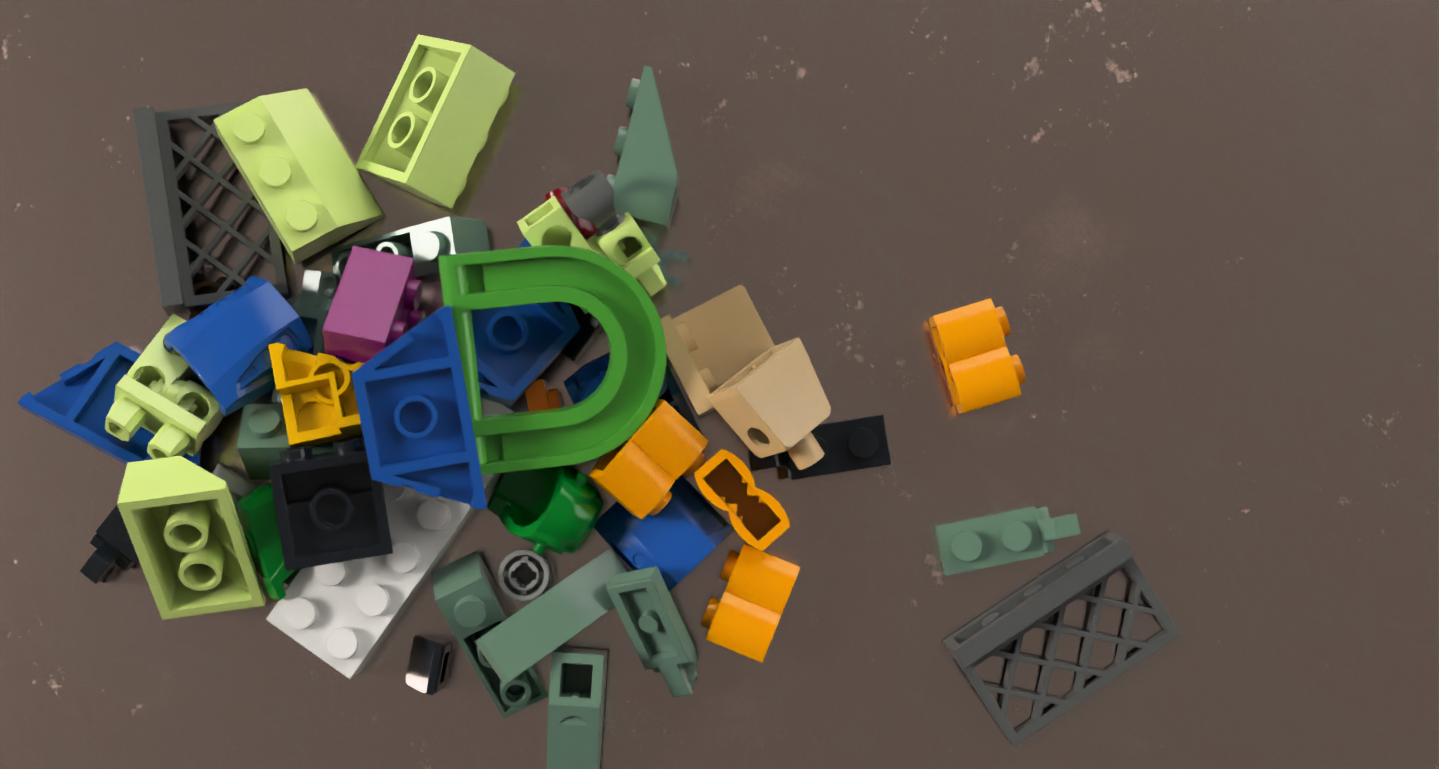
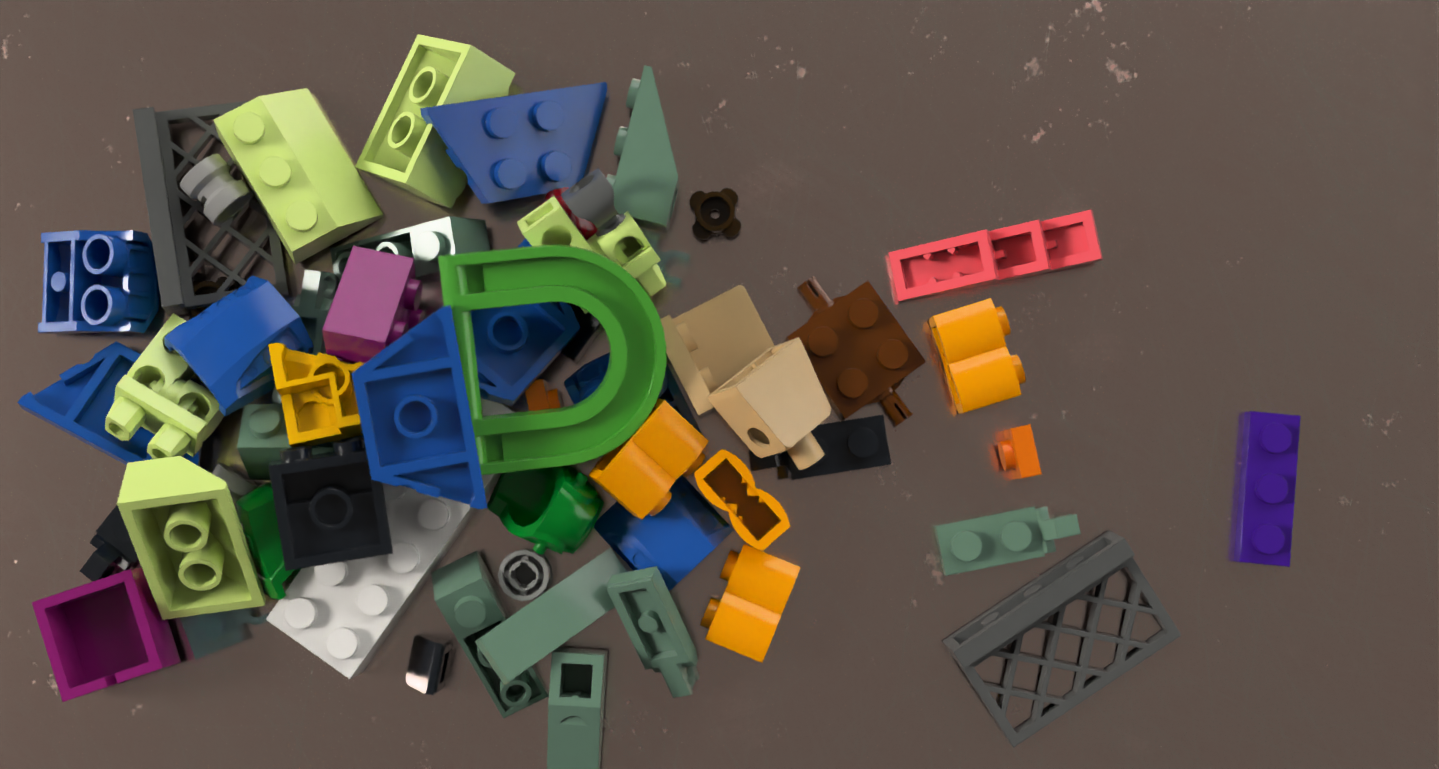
none -> magenta piece [32,568,181,702]
none -> blue slope [38,230,160,334]
none -> light grey wheel [180,153,253,225]
none -> clear light blue plate [180,588,270,659]
none -> blue wing [420,82,608,204]
none -> dark brown plate [689,188,741,240]
none -> reddish brown plate [785,276,926,426]
none -> coral slope [888,210,1103,302]
none -> orange plate [998,424,1042,479]
none -> dark purple plate [1234,411,1301,567]

